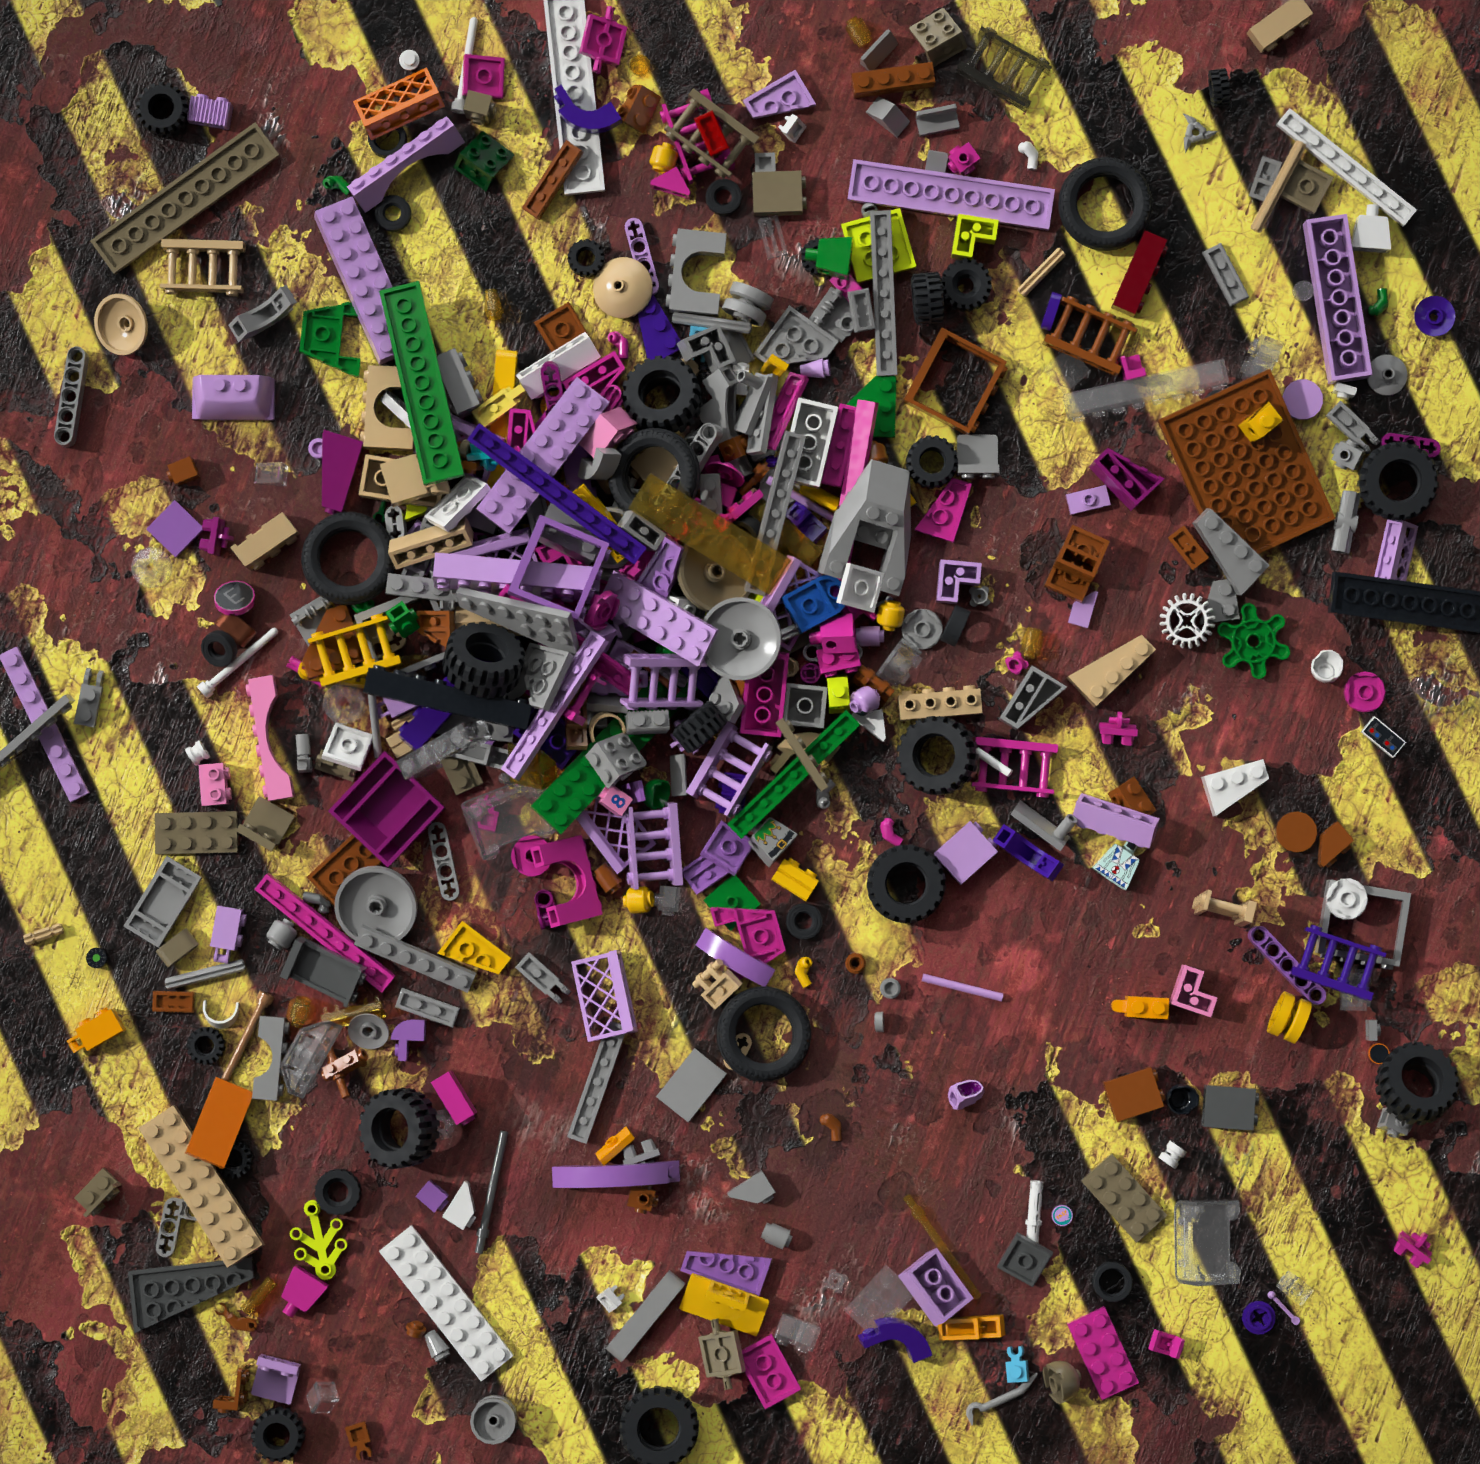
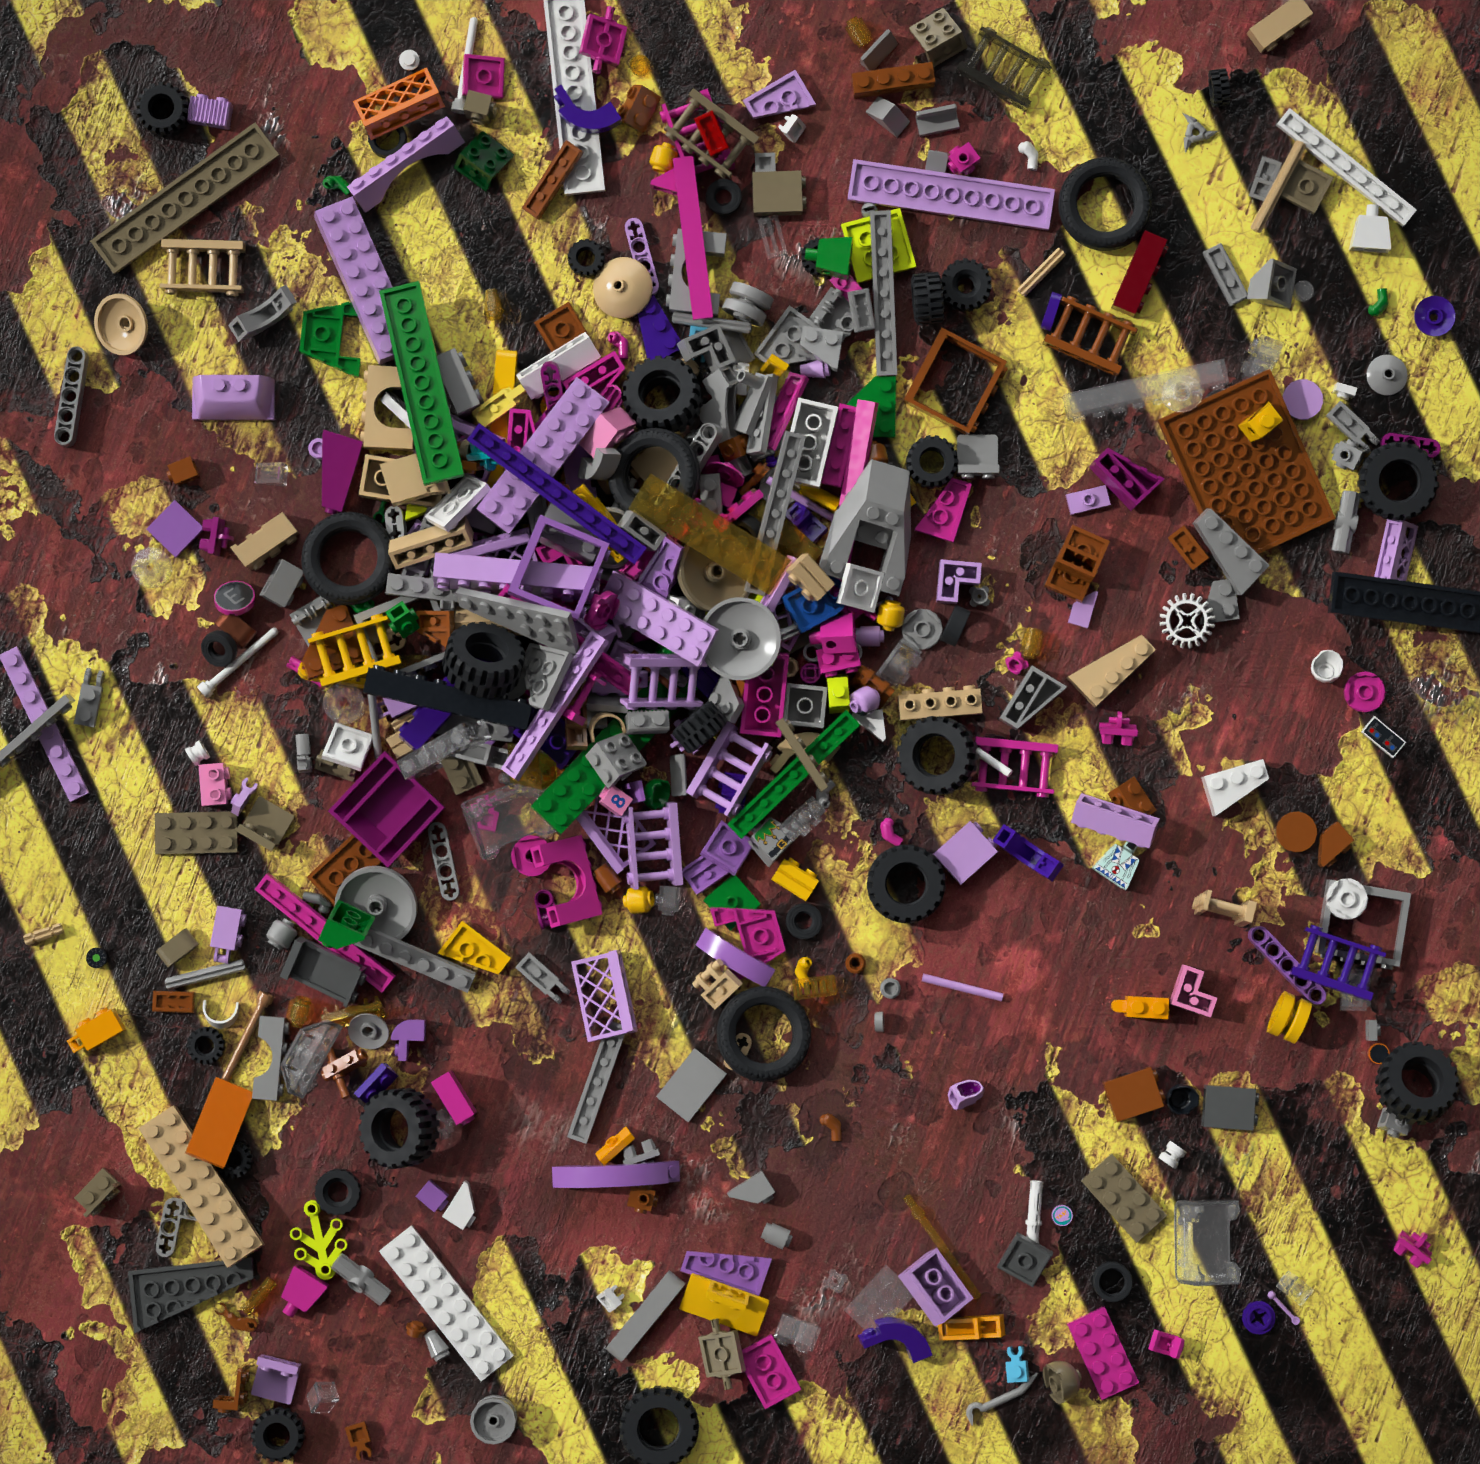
light grey slope [124,856,202,948] -> none
bright pink arch [246,675,295,801] -> none
black tyre [375,195,411,232] -> none
light grey tile [395,988,460,1028] -> none
dark grey bar [475,1130,508,1254] -> none
neon yellow brick [951,214,999,260] -> none
light grey piece [1010,800,1077,851] -> none
clear piece [1043,353,1091,395] -> none
dark pink panel [1119,354,1146,383] -> none
green plate [1217,603,1290,679] -> none
lavender brick [1303,214,1372,384] -> none
none -> lavender plate [230,778,258,816]
none -> light grey brick [260,559,304,607]
none -> green slope [318,899,376,949]
none -> light grey piece [331,1253,391,1306]
none -> dark purple bracket [354,1063,398,1103]
none -> dark pink tile [673,156,713,321]
none -> clear brick [779,796,826,842]
none -> tan brick [786,553,835,601]
none -> clear yellow slope [792,975,837,1000]
none -> light grey wing [799,326,843,371]
none -> clear dish [1161,375,1203,412]
none -> light grey slope [1247,259,1297,309]

